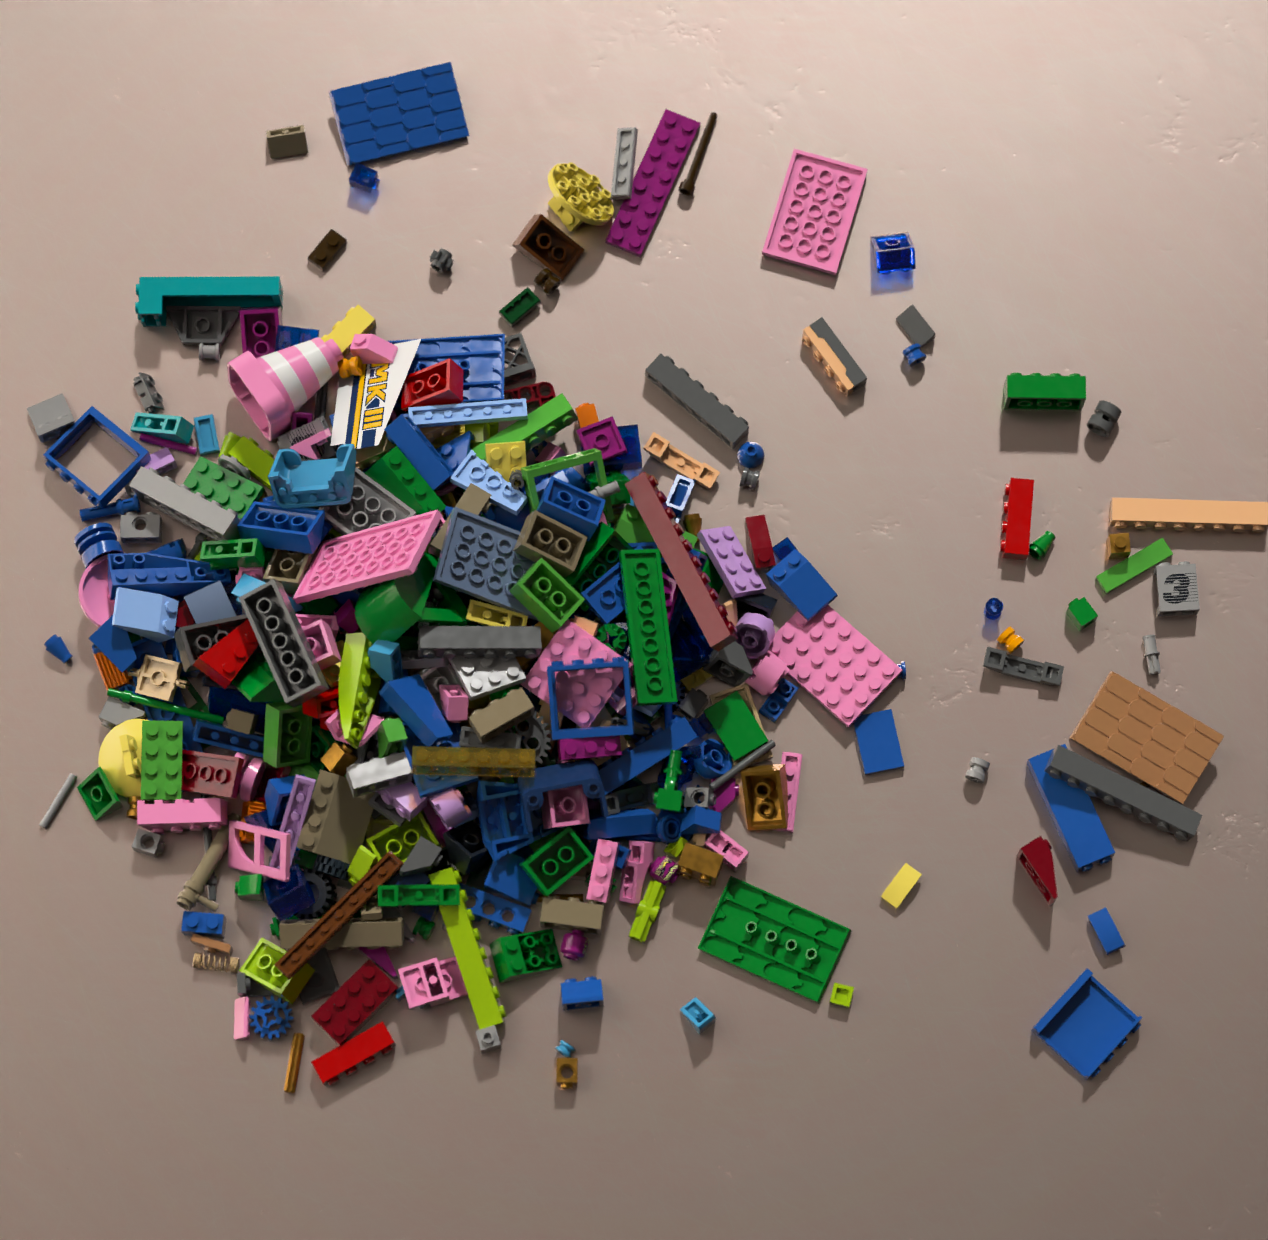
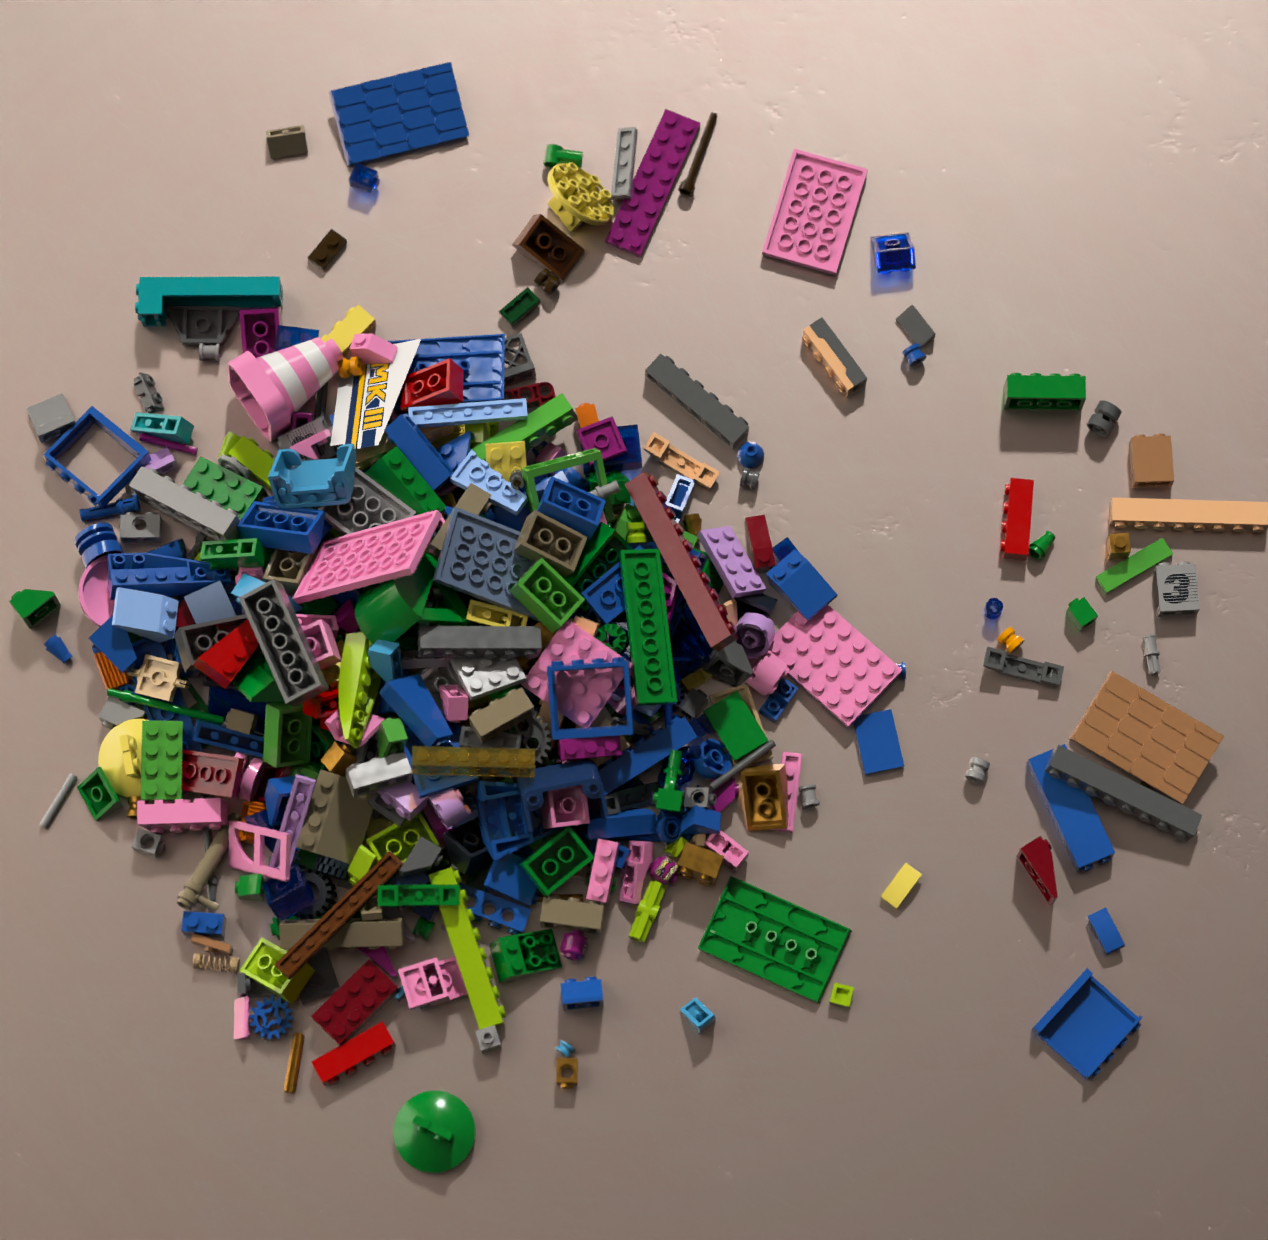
dark azure tile [194,414,220,456] -> none
dark grey gear [429,248,454,273] -> none
none -> green slope [9,589,61,629]
none -> green bracket [393,1091,476,1173]
none -> green piece [543,144,583,168]
none -> lime wheel [626,522,647,543]
none -> light grey bush [798,784,820,808]
none -> medium nougat brick [1129,433,1174,488]

